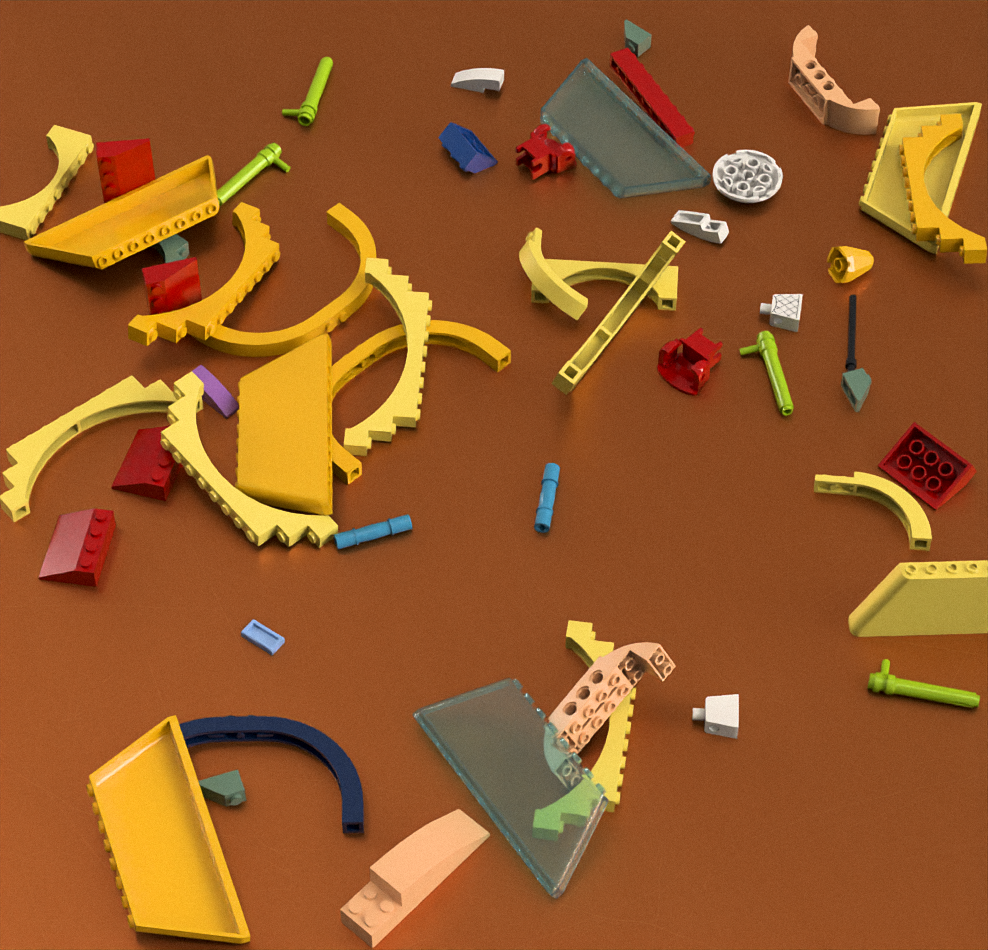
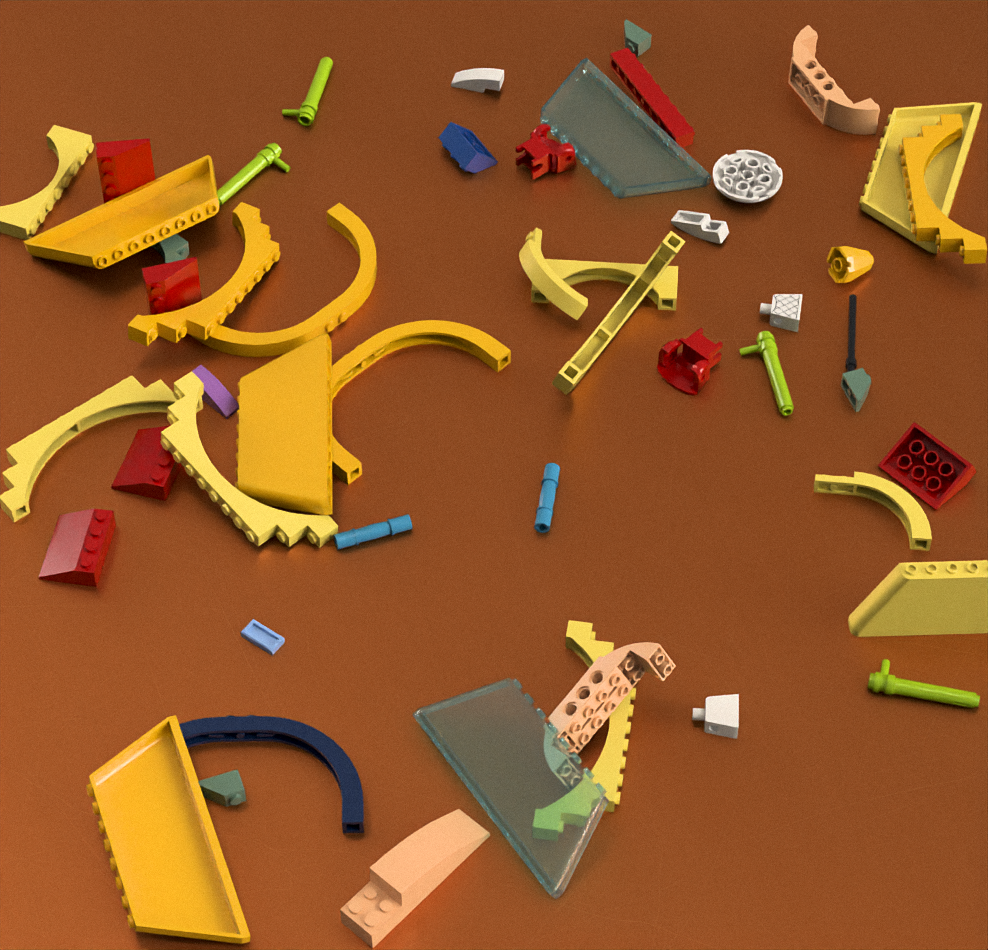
light yellow arch [344,258,432,456] -> none

